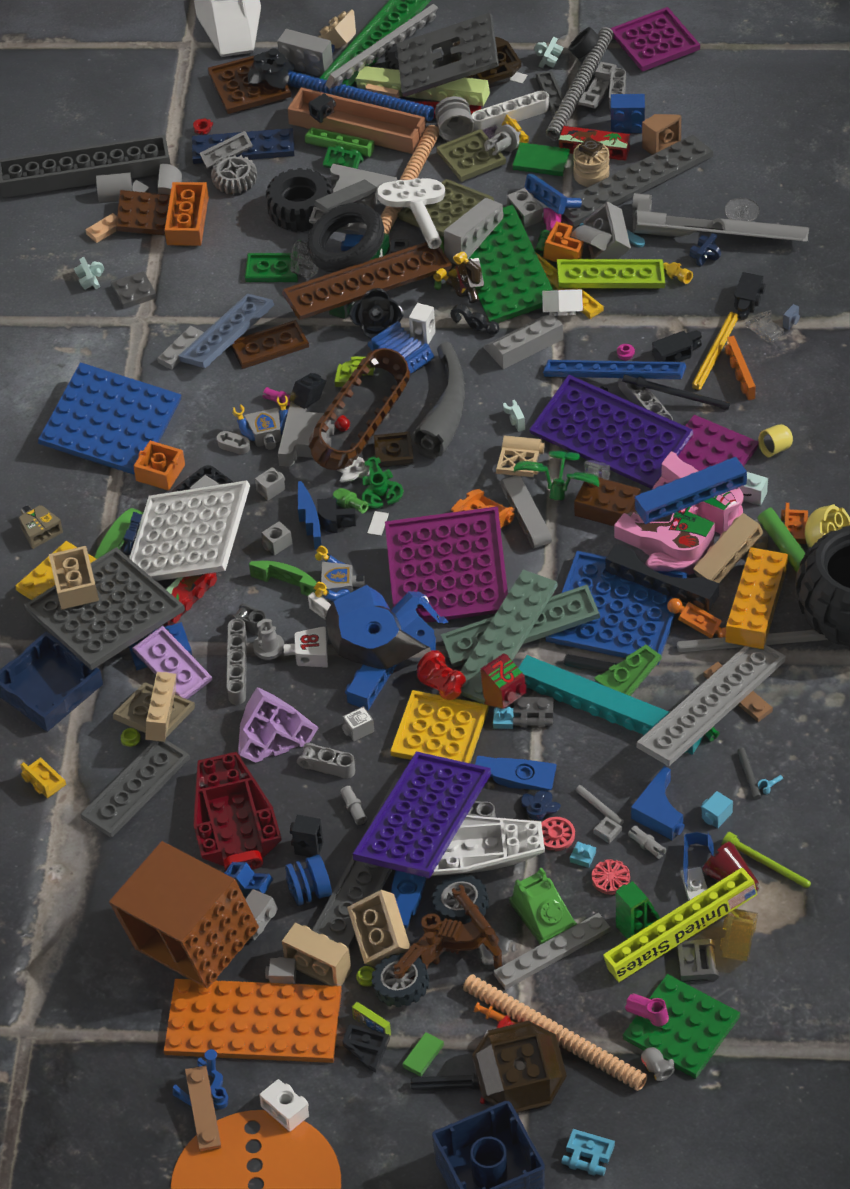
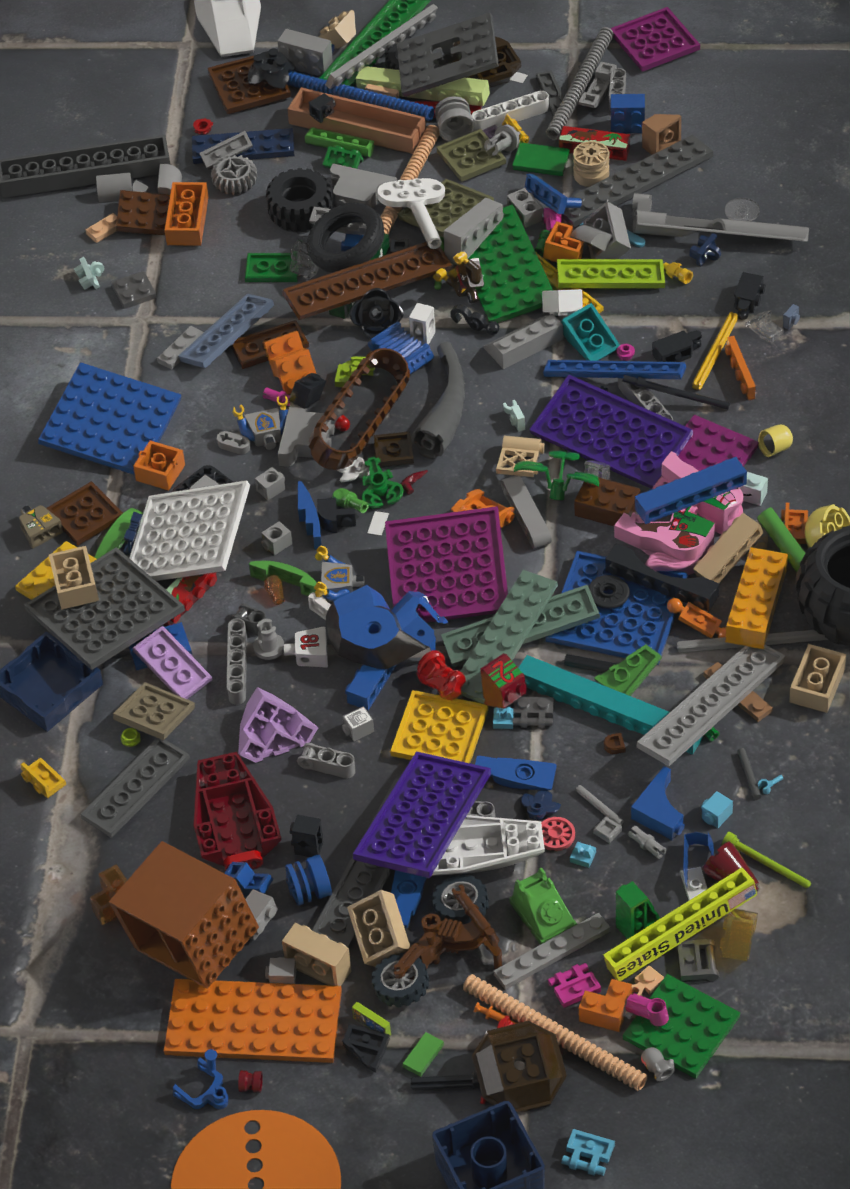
tan brick [145,672,176,742] -> none
medium nougat plate [185,1066,221,1152] -> none
white brick [259,1079,309,1131] -> none
dark grey tile [314,179,377,213] -> none
light grey pin [340,786,368,825] -> none
lime plate [356,966,375,986] -> none
light aqua hips [534,37,564,68] -> none
black tyre [568,27,600,59] -> none
dark brown tile [579,137,603,157] -> none
coral wheel [592,859,630,895] -> none
none -> reddish brown plate [46,481,123,545]
none -> clear orange brick [90,864,127,925]
none -> dark red wheel [238,1070,263,1093]
none -> orange bracket [263,331,316,395]
none -> clear orange cone [264,575,285,605]
none -> dark red bar [400,470,428,495]
none -> dark pink plate [547,963,601,1008]
none -> teal slope [561,303,620,361]
none -> orange brick [579,979,632,1032]
none -> black wheel [588,575,630,609]
none -> reddish brown tile [604,733,626,754]
none -> light nougat plate [632,965,664,996]
none -> tan brick [789,644,846,713]

